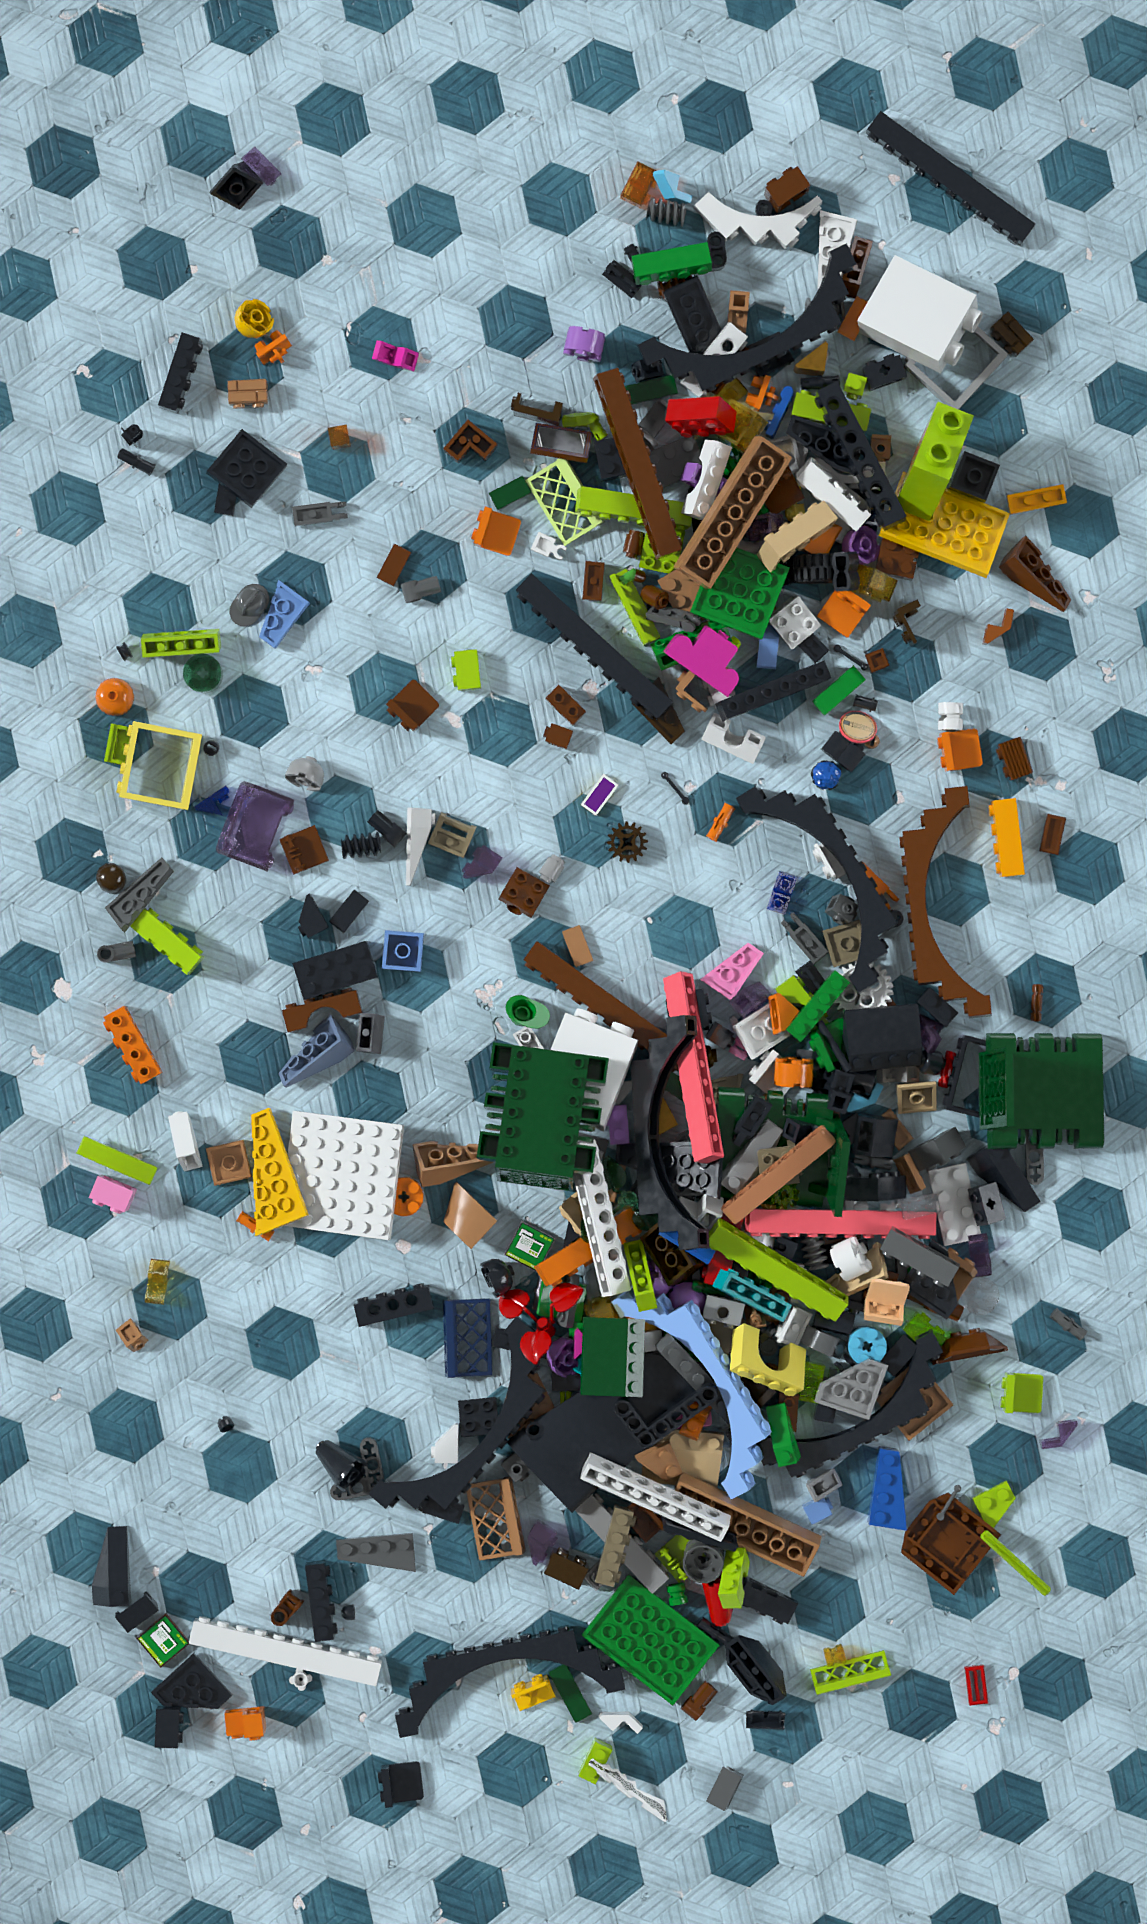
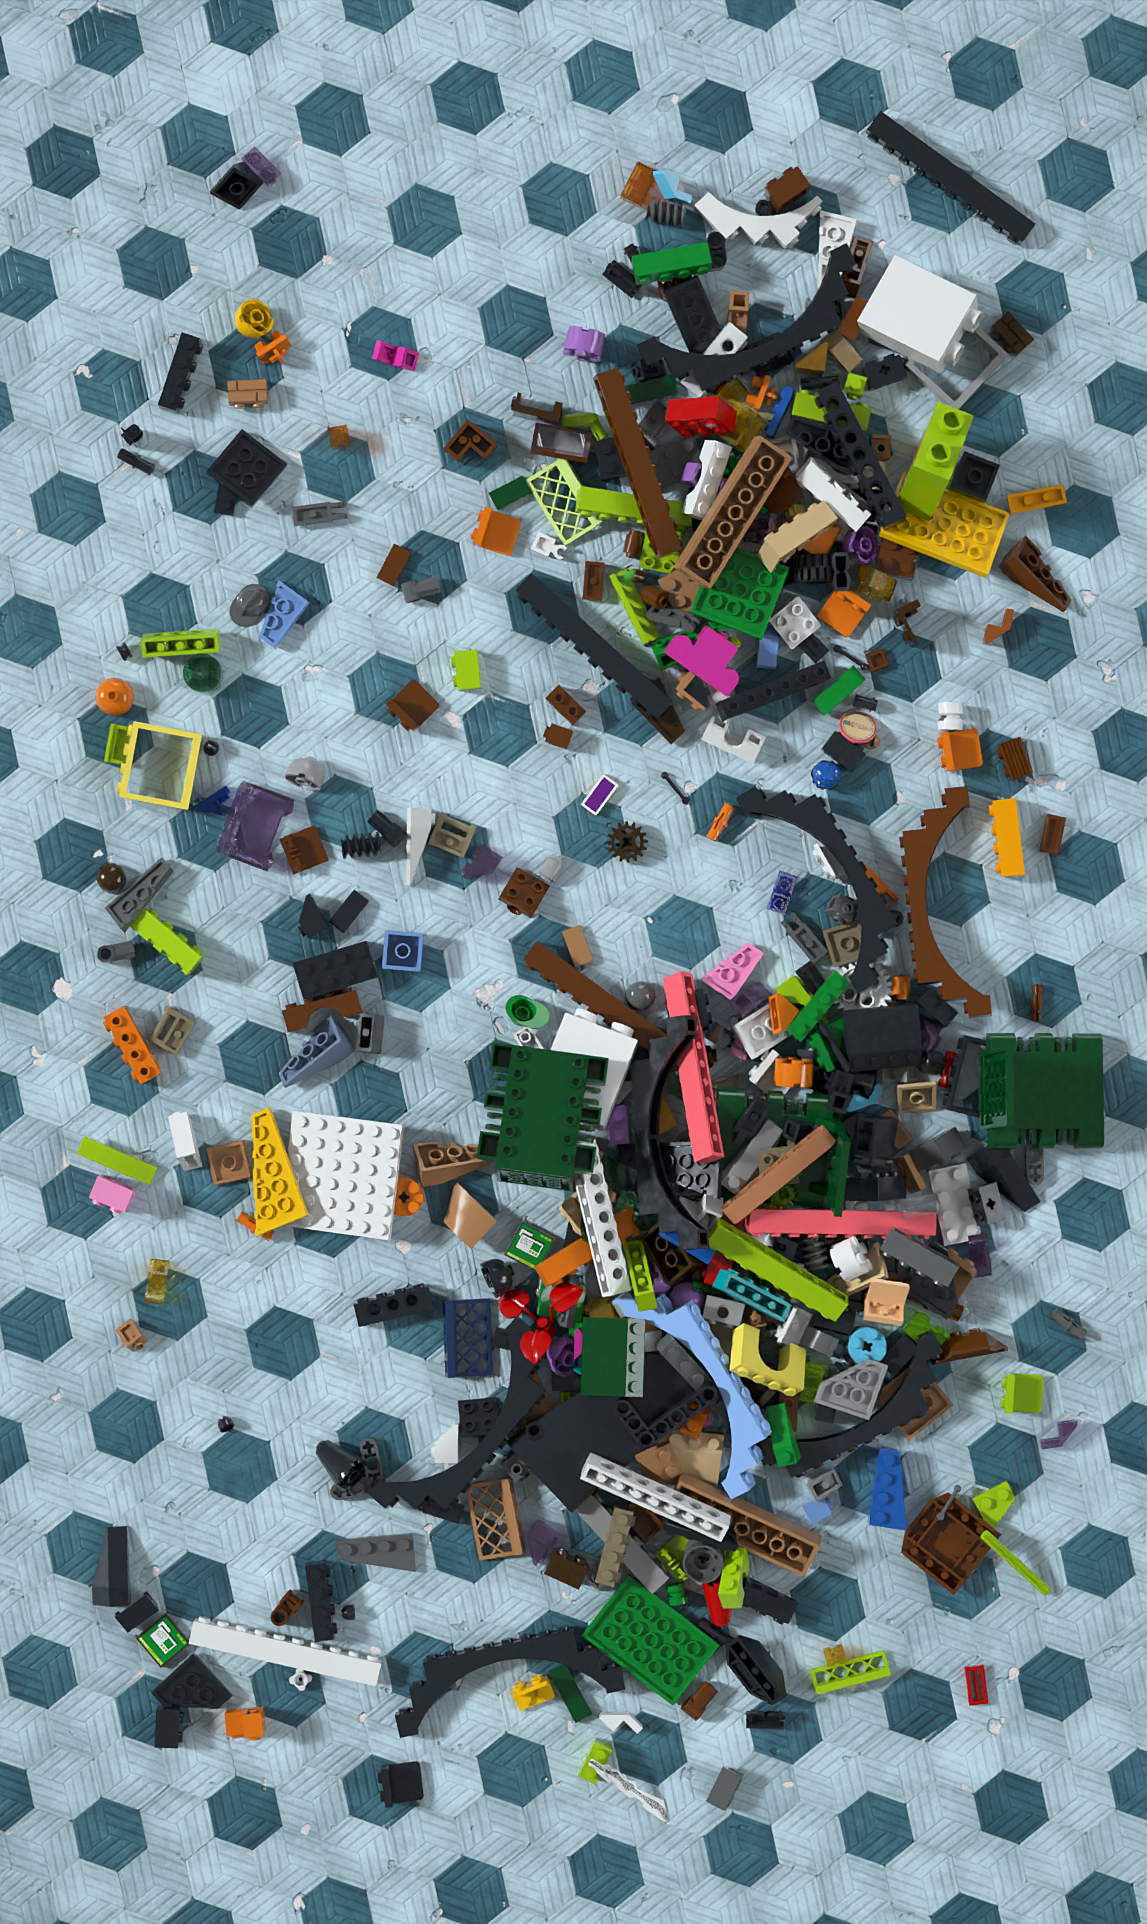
none -> dark tan plate [147,1005,196,1056]
none -> dark grey hair [625,981,656,1011]
none -> tan slope [820,331,863,373]
none -> orange piece [892,976,911,999]

